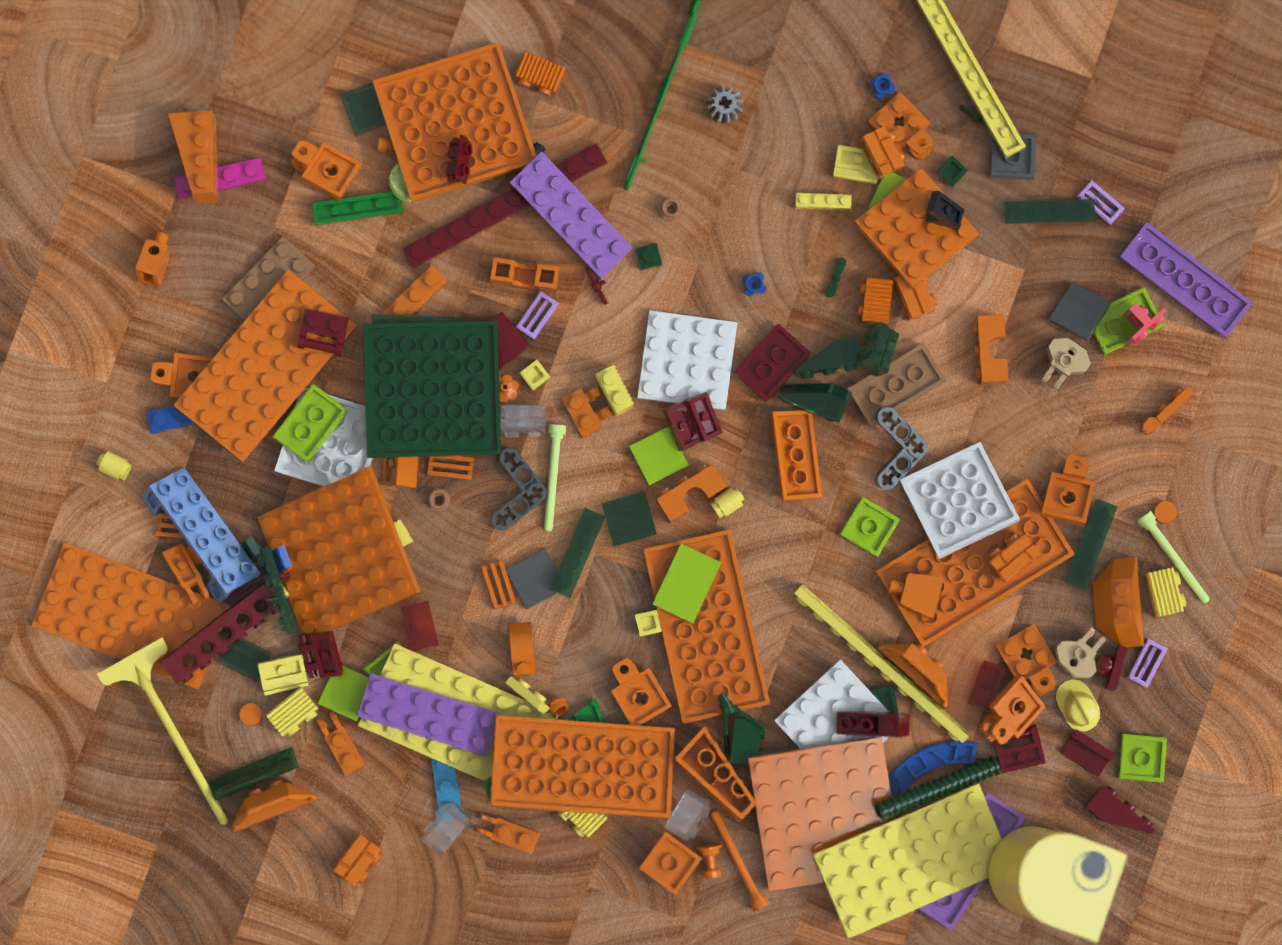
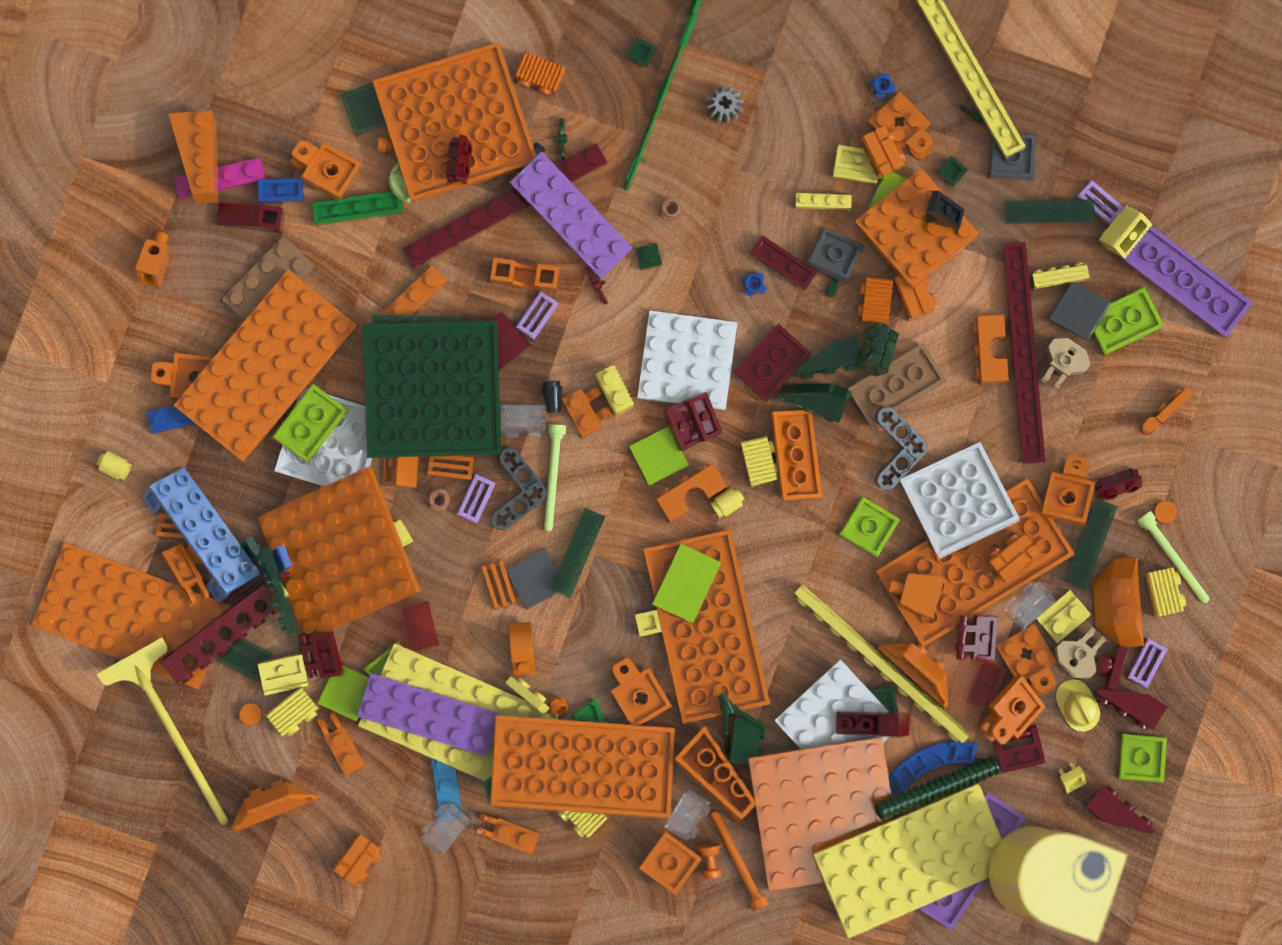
clear green plate [209,747,299,801] -> none
dark red plate [297,309,349,357] -> none
orange plant [499,375,519,403] -> none
light yellow tile [519,360,550,391] -> none
clear green tile [602,491,657,547] -> none
dark red panel [1061,730,1115,776] -> none
coral bracket [1123,303,1167,346] -> none
none -> dark red slope [216,203,285,234]
none -> blue plate [258,178,304,203]
none -> lavender tile [457,474,496,524]
none -> black cone [541,381,563,413]
none -> dark green piece [553,118,567,160]
none -> dark green plate [627,38,657,68]
none -> light yellow brick [741,436,778,487]
none -> dark red plate [750,235,818,291]
none -> dark grey tile [806,227,864,284]
none -> plate [955,614,998,661]
none -> dark red plate [1003,242,1046,465]
none -> clear brick [1004,581,1056,631]
none -> light yellow piece [1031,263,1090,289]
none -> light yellow plate [1036,590,1092,644]
none -> light yellow tile [1059,763,1087,794]
none -> dark red slope [1094,689,1168,731]
none -> dark red hinge [1095,468,1142,501]
none -> light yellow brick [1099,206,1152,258]

